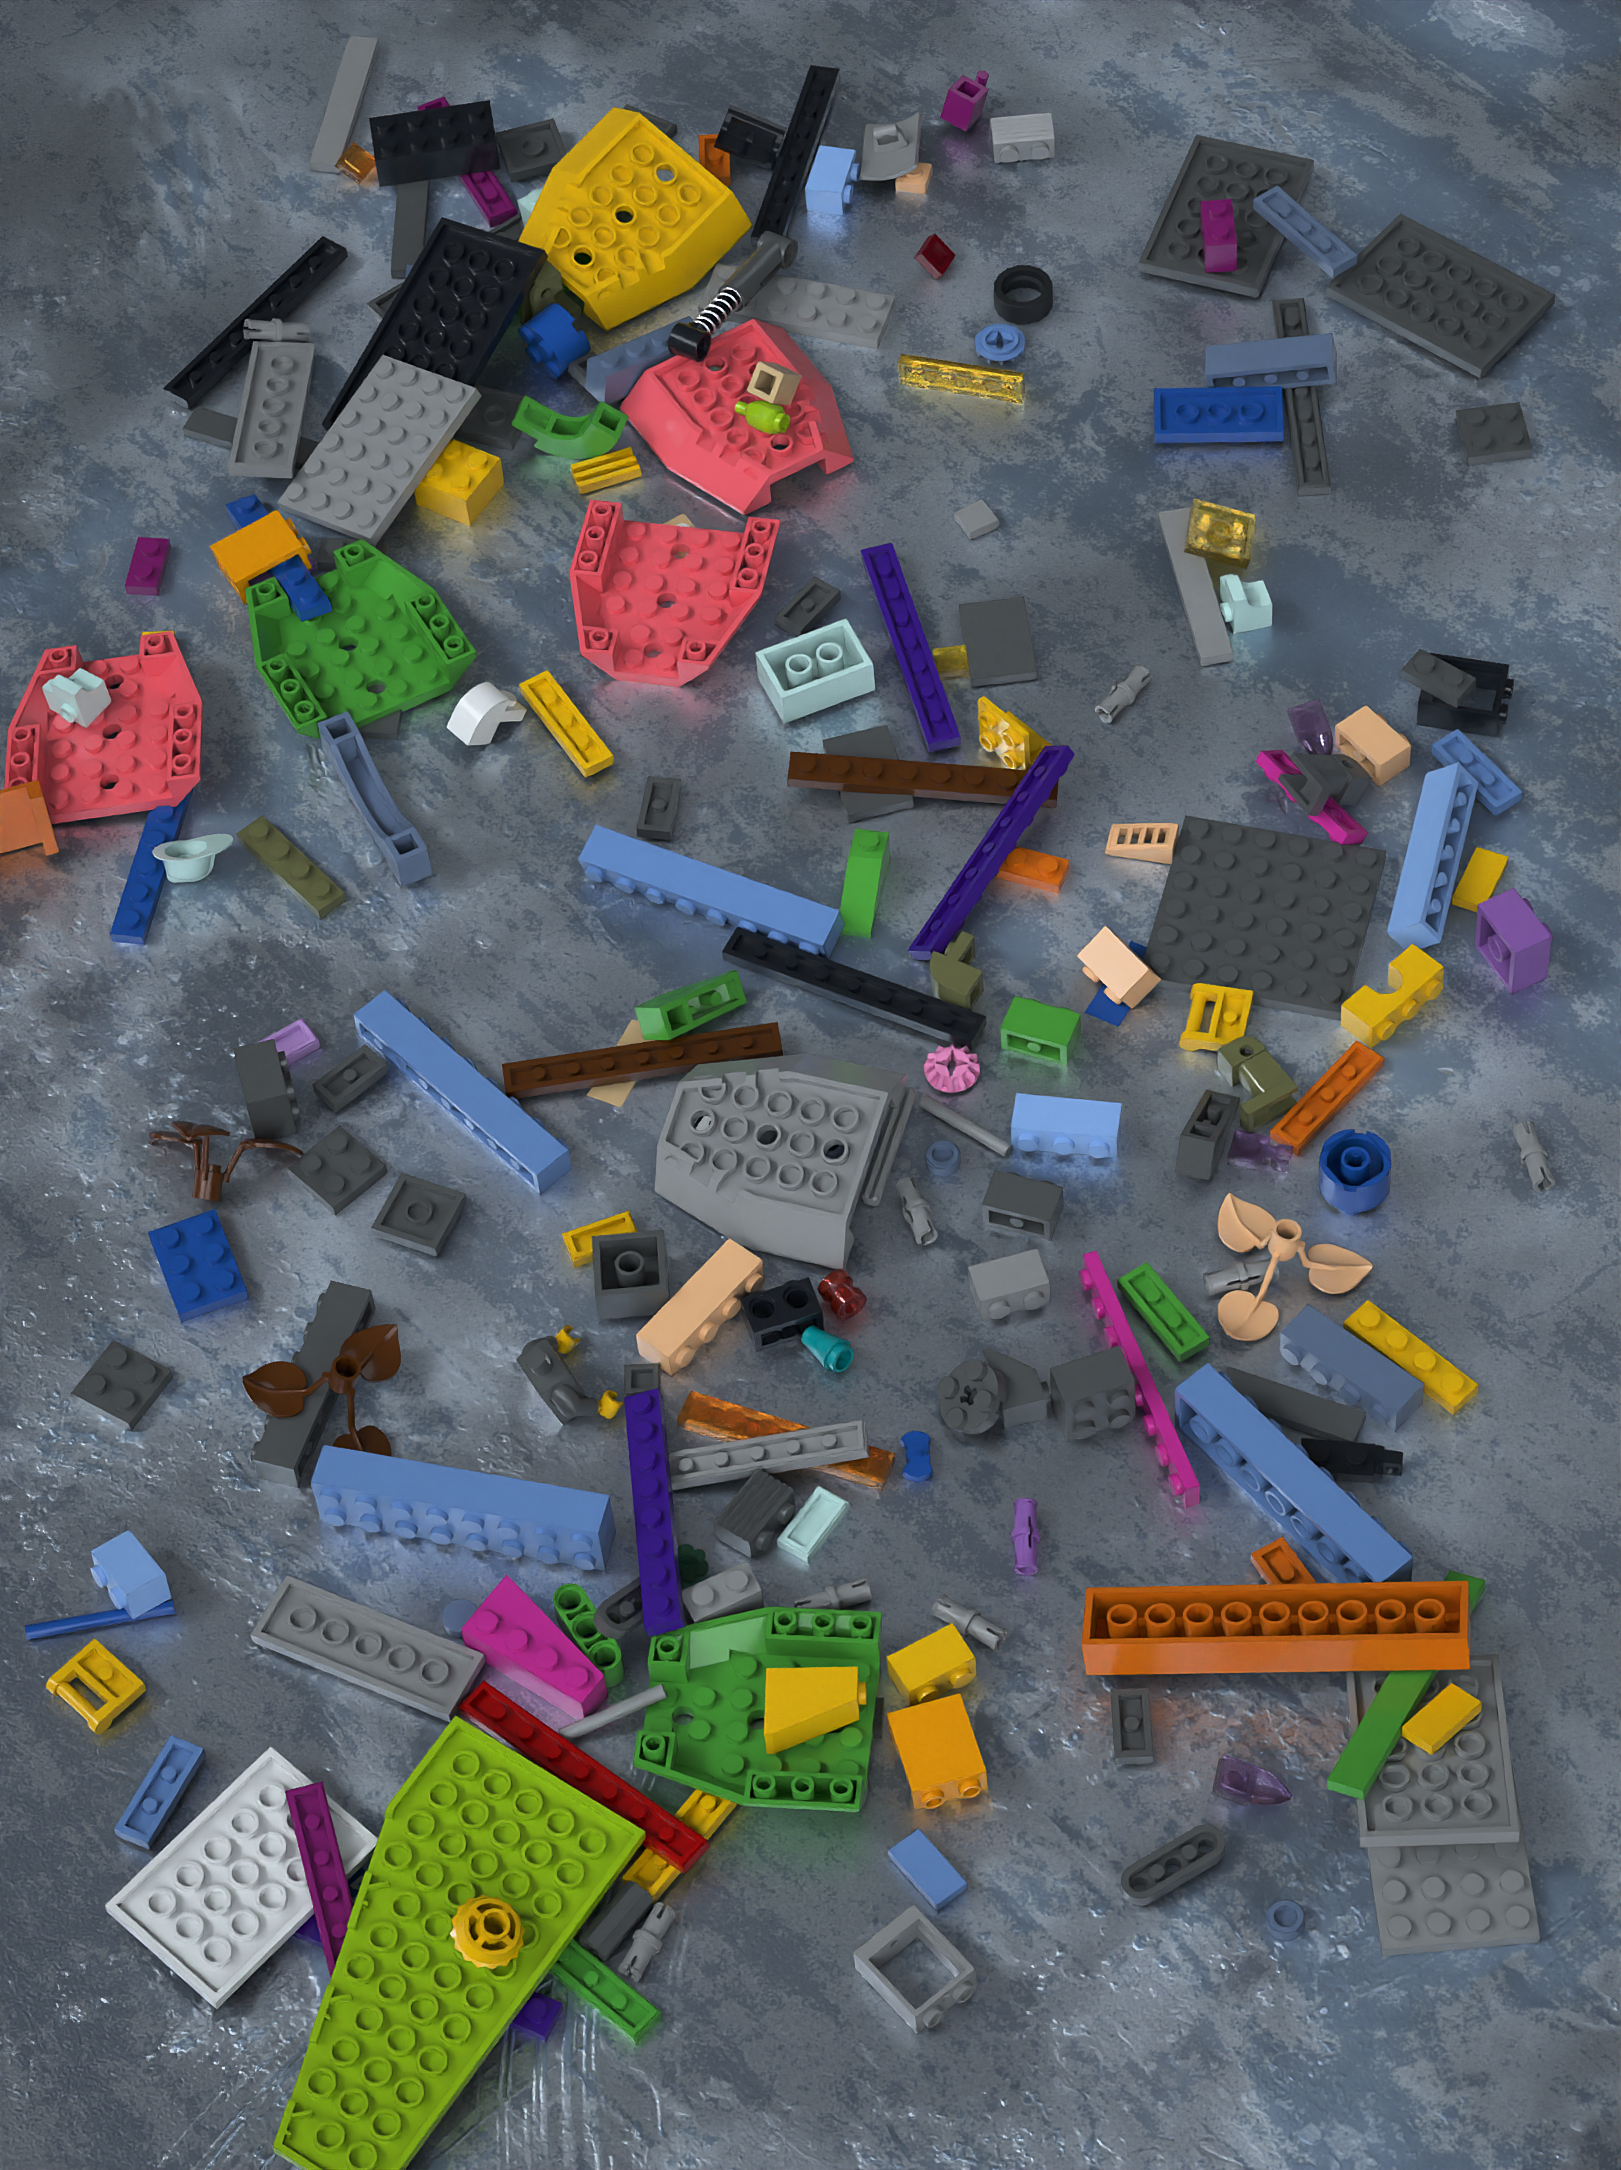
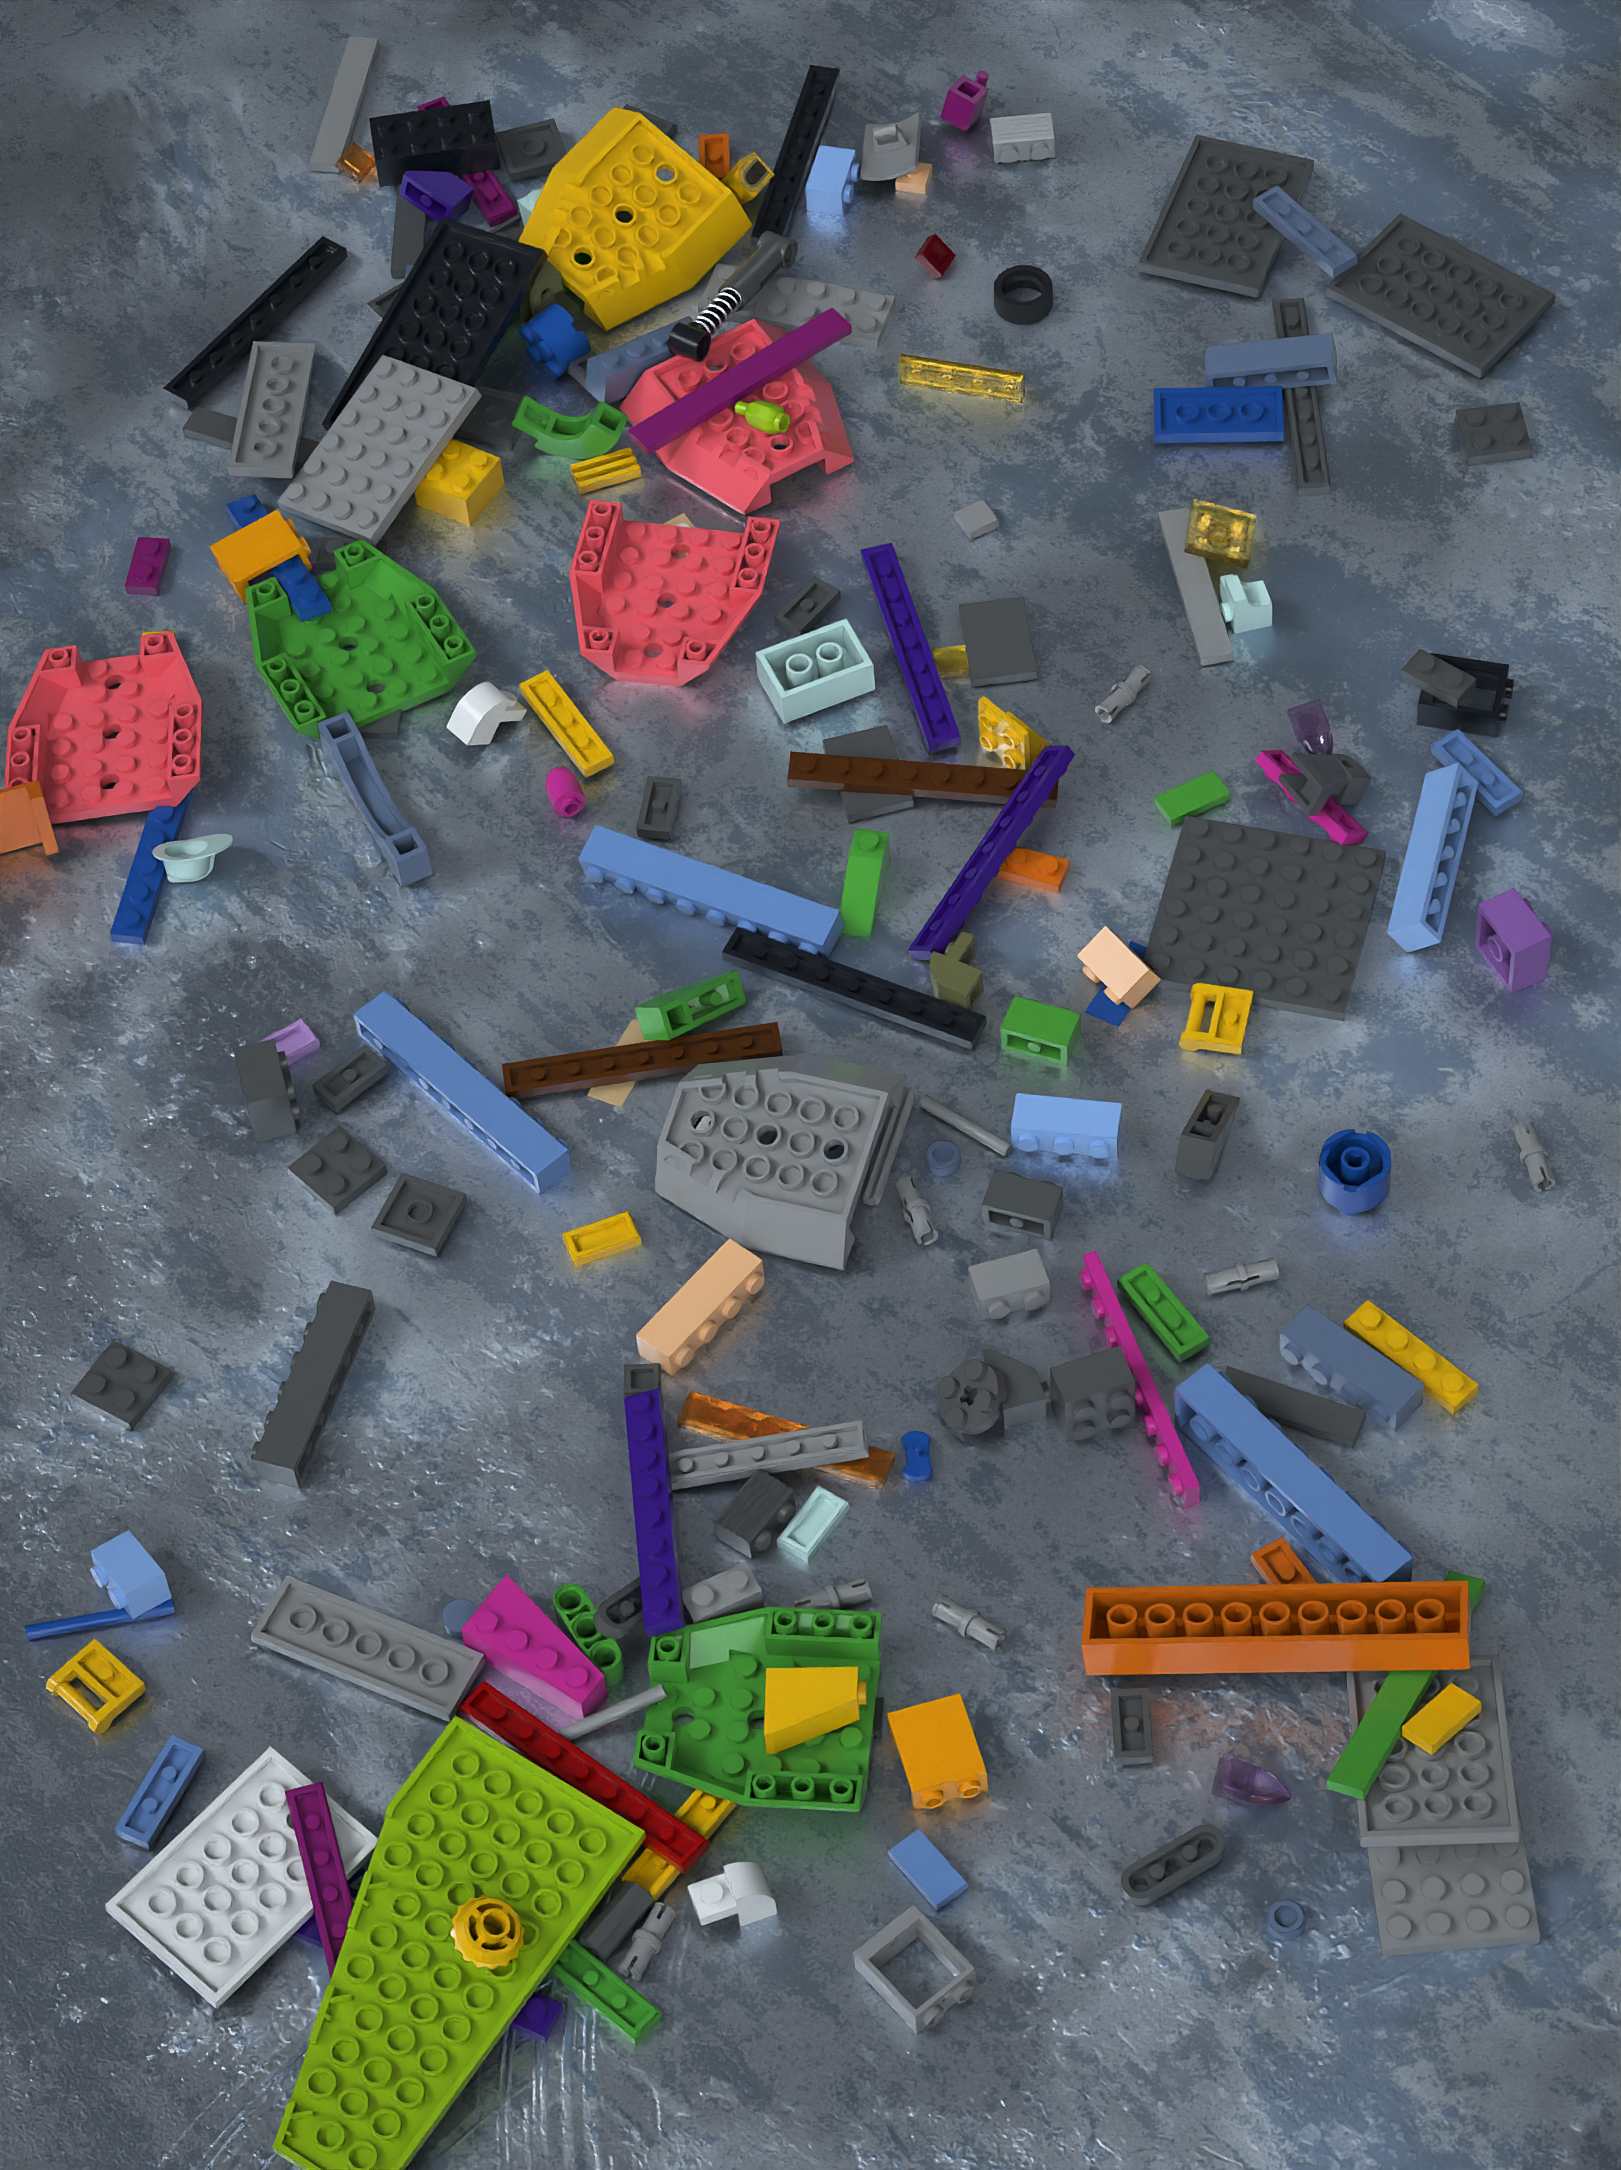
light aqua brick [42,668,112,728] -> none
reddish brown plant [148,1121,304,1201] -> none
blue plate [148,1209,249,1322] -> none
olive plate [236,815,347,919] -> none
reddish brown plant [242,1324,401,1457] -> none
light grey pin [243,318,309,343] -> none
medium blue brick [311,1445,616,1571] -> none
dark grey torso [516,1325,623,1425] -> none
dark grey brick [592,1230,670,1320] -> none
clear green plant [678,1544,709,1583] -> none
black hinge [714,104,787,170] -> none
black brick [740,1277,825,1352] -> none
tan brick [747,361,802,405] -> none
teal cone [801,1326,854,1373] -> none
clear red wheel [817,1269,867,1320] -> none
yellow brick [886,1623,976,1707] -> none
bright pink gear [924,1043,980,1093] -> none
medium blue gear [975,324,1025,365] -> none
medium lavender pin [1011,1498,1041,1576] -> none
light nougat slope [1105,823,1179,865] -> none
magenta brick [1200,199,1237,273] -> none
olive piece [1217,1036,1298,1134] -> none
light nougat plant [1217,1193,1373,1341] -> none
clear purple plate [1227,1129,1293,1173] -> none
orange tile [1270,1040,1385,1156] -> none
black hinge [1301,1438,1403,1484] -> none
light nougat brick [1335,705,1411,786] -> none
yellow arch [1340,944,1444,1049] -> none
yellow tile [1452,847,1509,912] -> none
none -> dark purple slope [399,171,474,222]
none -> dark pink brick [545,767,586,816]
none -> magenta tile [628,308,852,456]
none -> white brick [687,1862,777,1927]
none -> brick [721,152,775,205]
none -> bright green tile [1154,770,1230,827]

